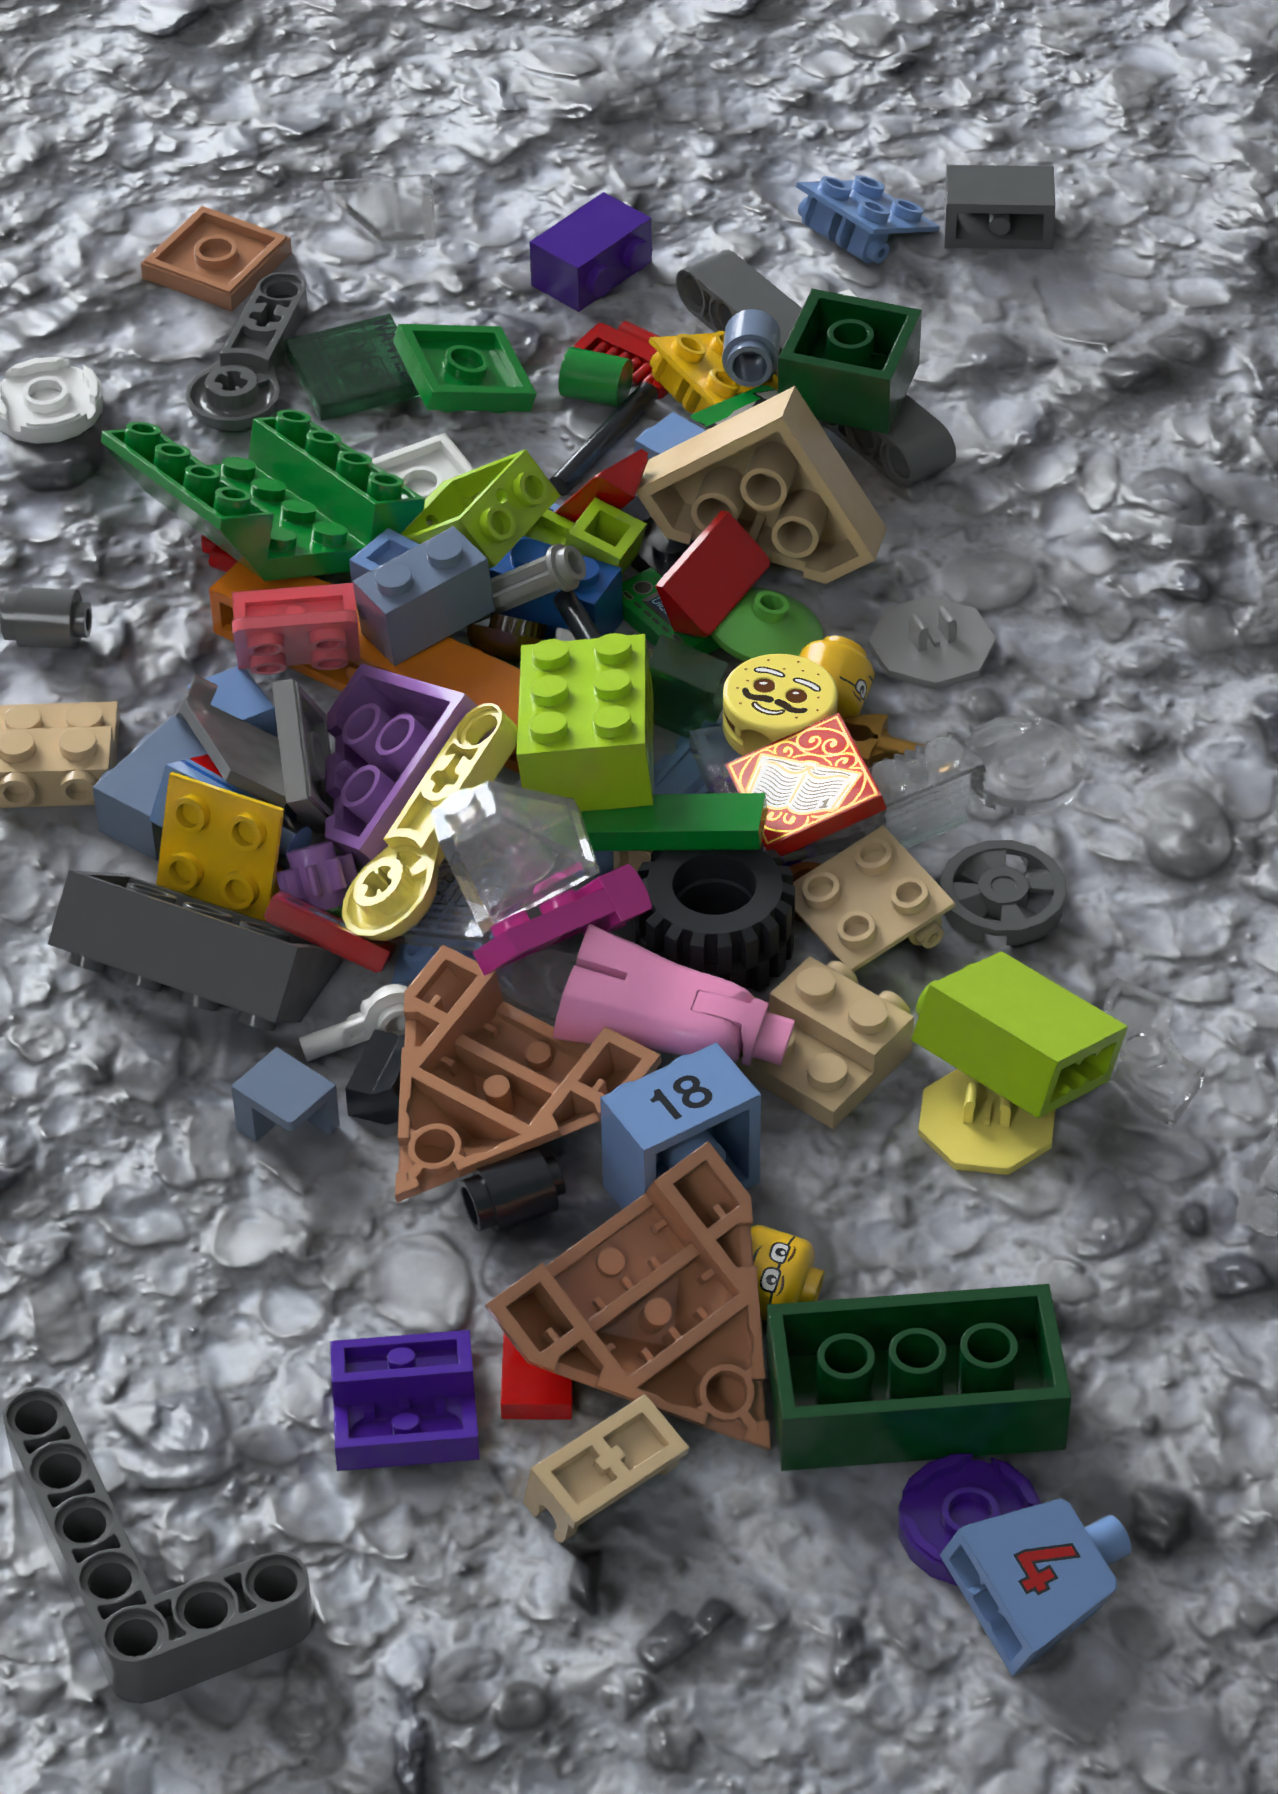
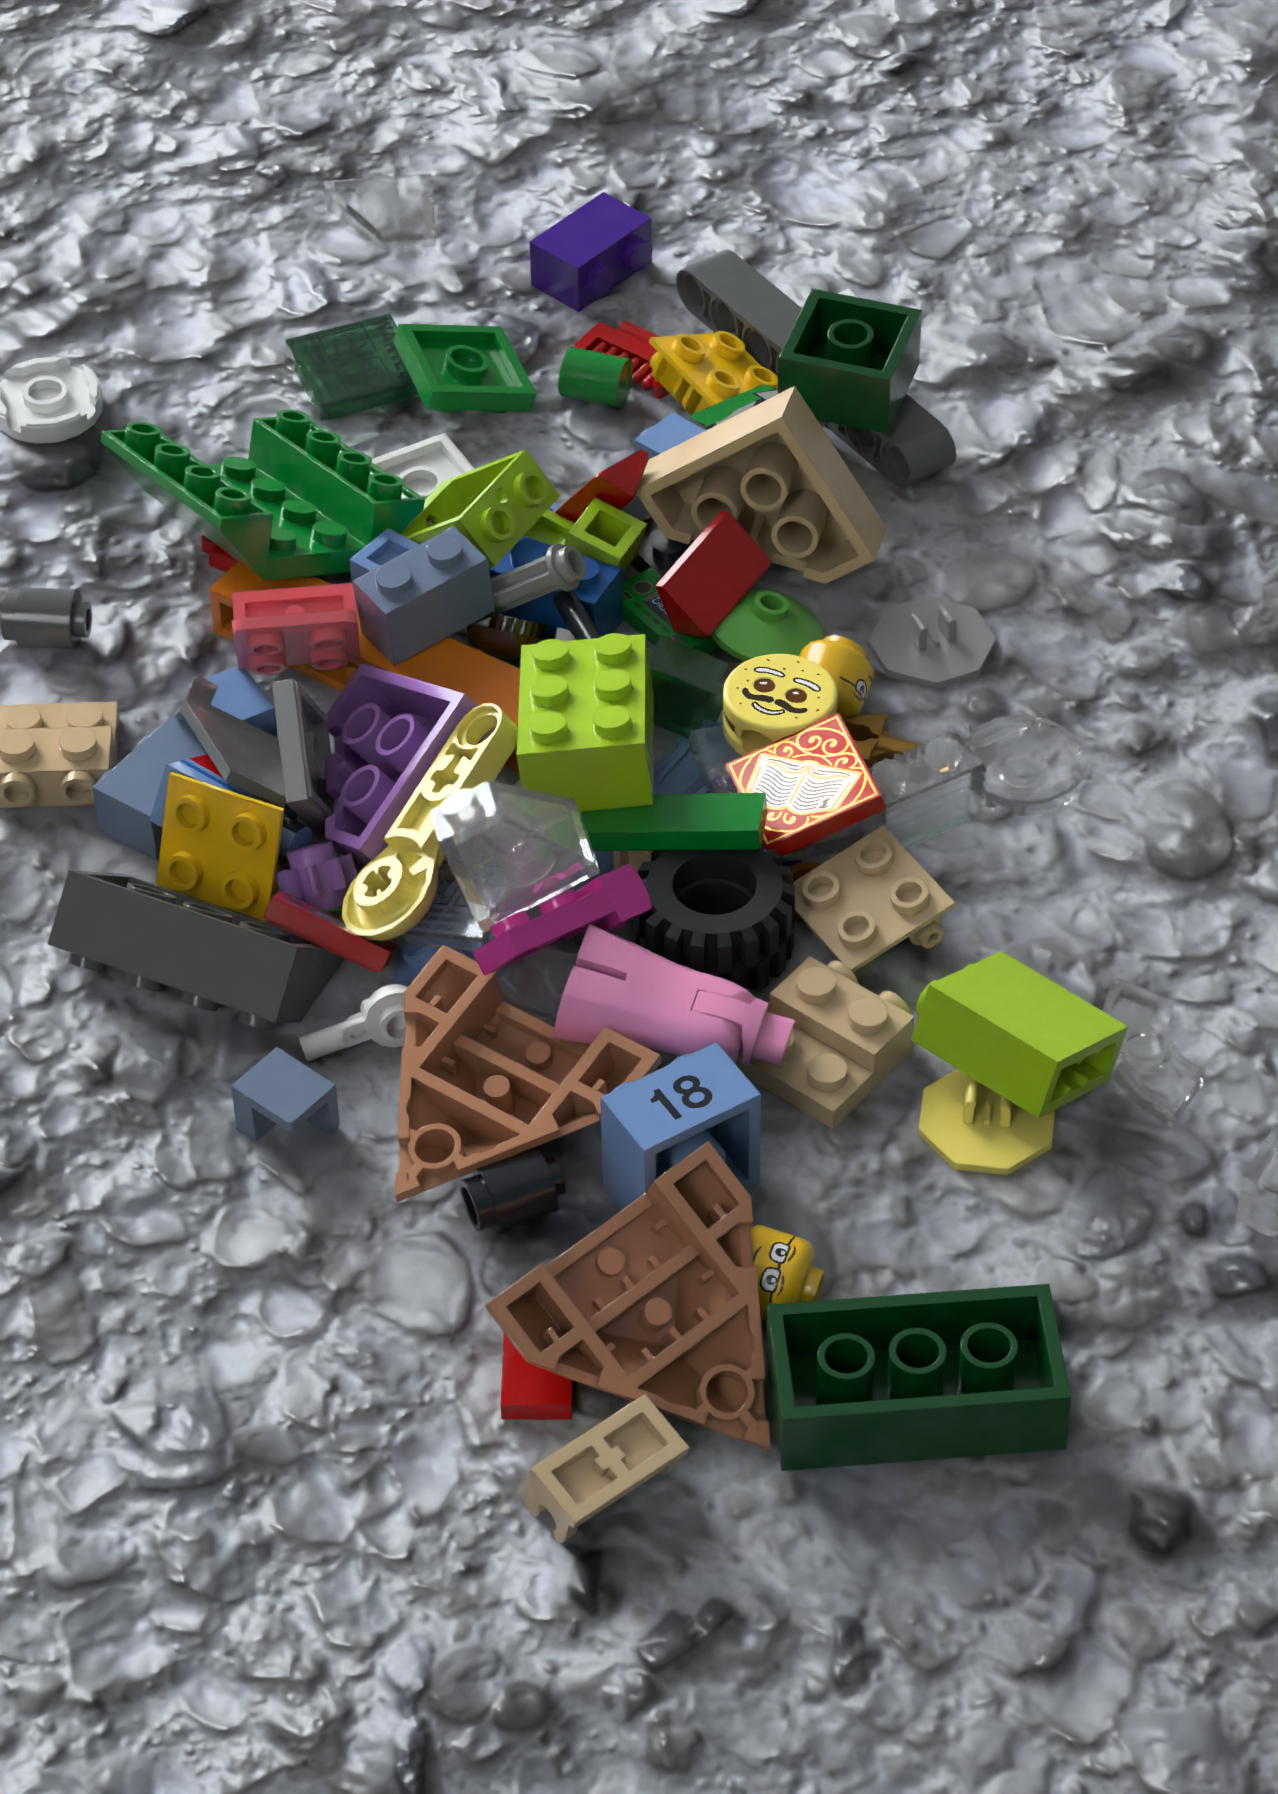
dark grey beam [3,1387,314,1704] -> none
nougat tile [140,206,292,311] -> none
dark grey beam [184,272,308,431] -> none
dark purple slope [330,1330,480,1471] -> none
black piece [345,1029,405,1125] -> none
black bar [549,382,658,496] -> none
sand blue brick [722,309,781,387] -> none
medium blue hinge [796,175,940,263] -> none
dark purple tile [898,1454,1041,1586] -> none
dark grey piece [940,840,1067,946] -> none
medium blue torso [940,1498,1131,1677] -> none
dark grey brick [944,165,1056,249] -> none

